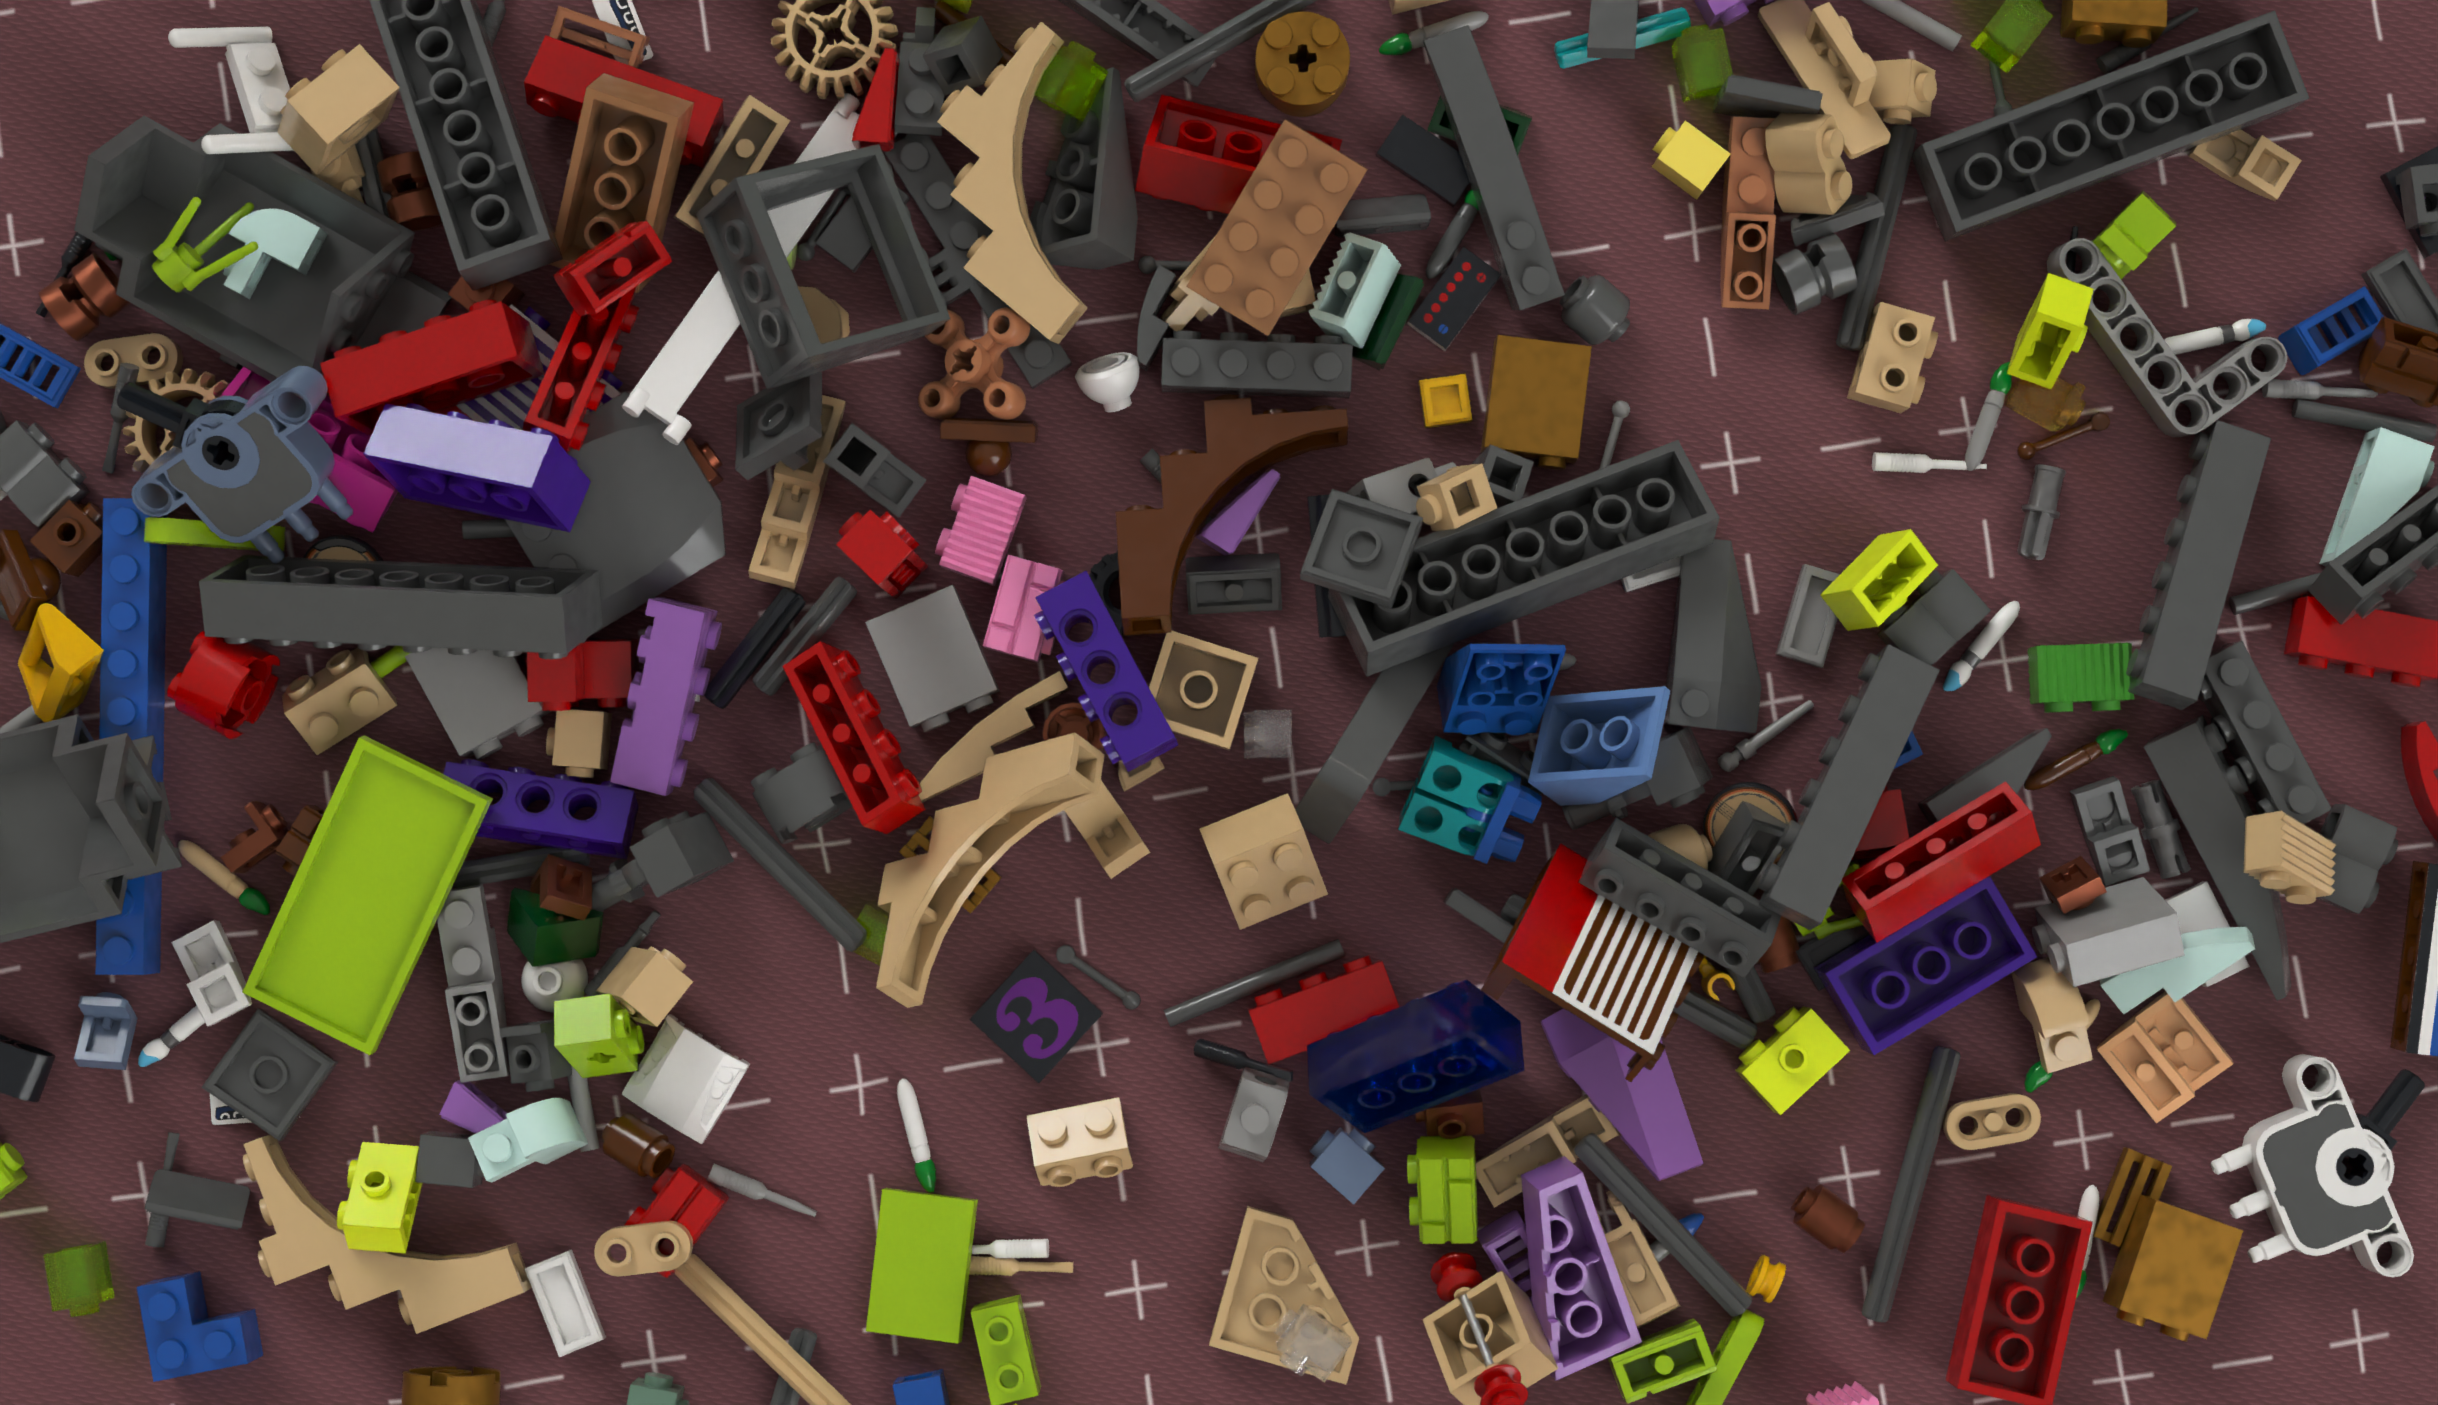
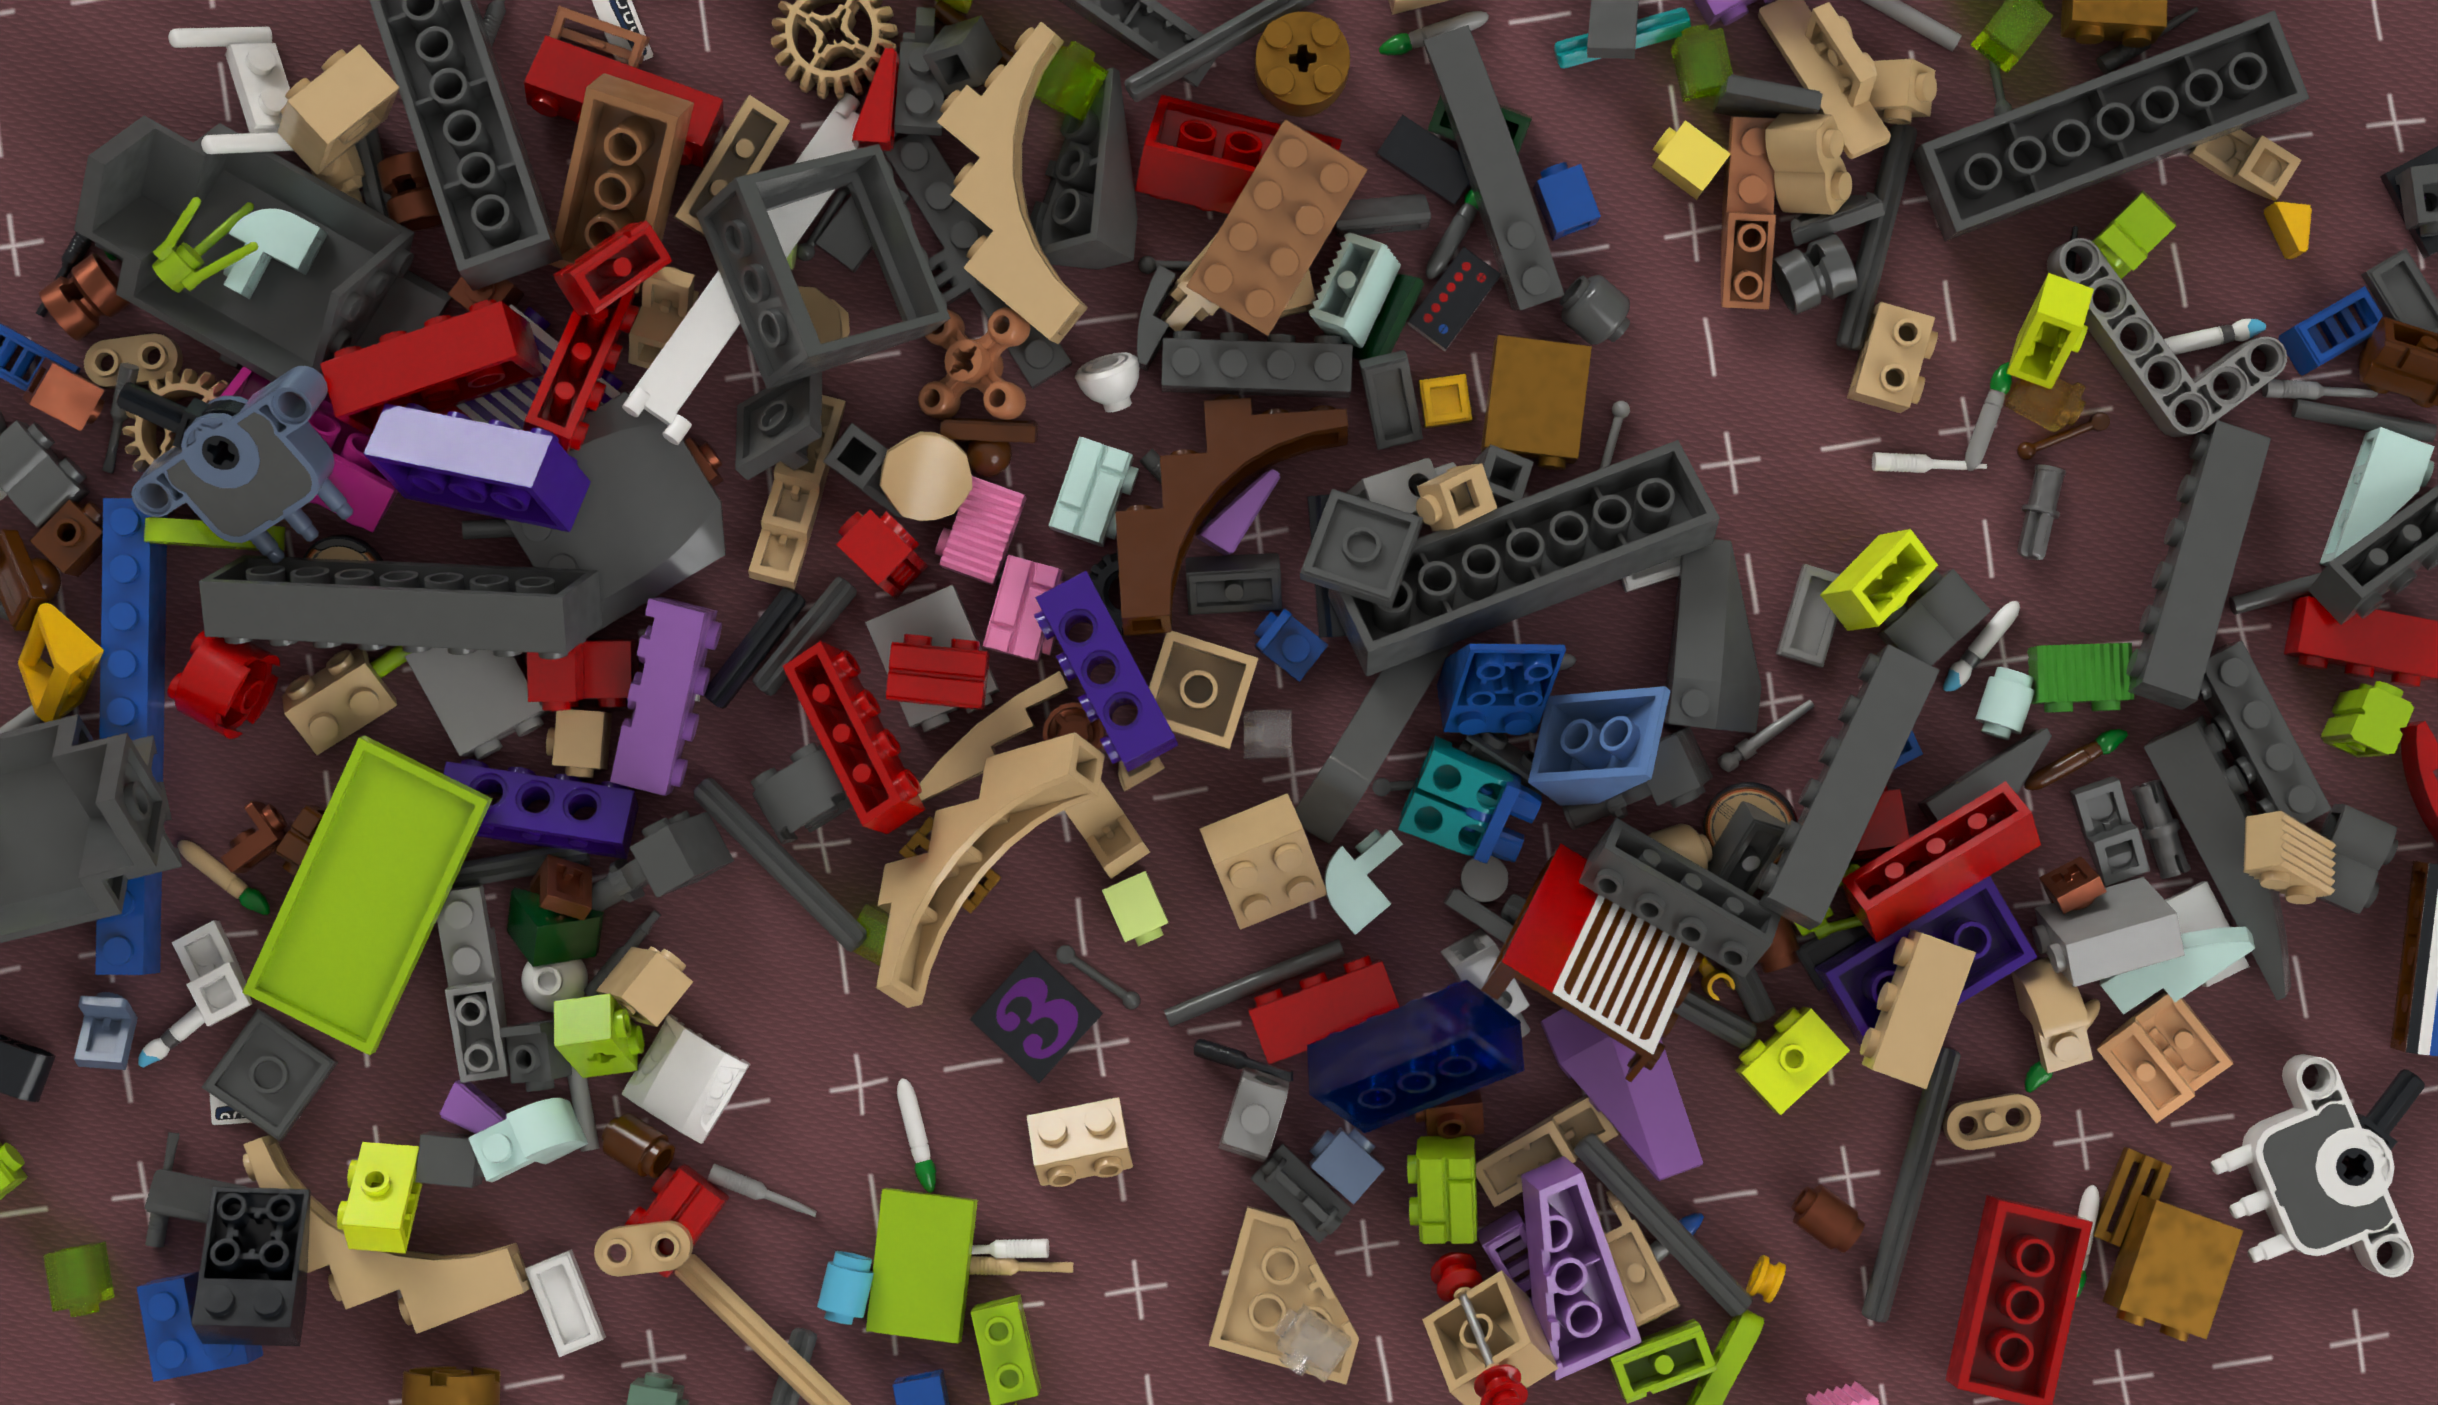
none -> copper brick [22,357,105,431]
none -> black slope [191,1187,311,1346]
none -> tan brick [628,266,699,369]
none -> medium azure brick [817,1251,874,1325]
none -> tan hat [879,431,973,521]
none -> red brick [886,634,990,710]
none -> light aqua brick [1048,436,1139,547]
none -> yellowish green brick [1102,871,1169,947]
none -> dark grey hinge [1250,1143,1352,1244]
none -> blue bracket [1254,609,1328,682]
none -> light aqua brick [1324,829,1403,935]
none -> dark grey tile [1359,350,1423,450]
none -> light grey torso [1440,928,1530,1044]
none -> light grey tile [1460,856,1508,902]
none -> blue brick [1533,162,1601,241]
none -> tan brick [1860,929,1976,1089]
none -> light aqua brick [1975,667,2035,740]
none -> yellow slope [2264,202,2312,259]
none -> lime brick [2321,681,2414,758]

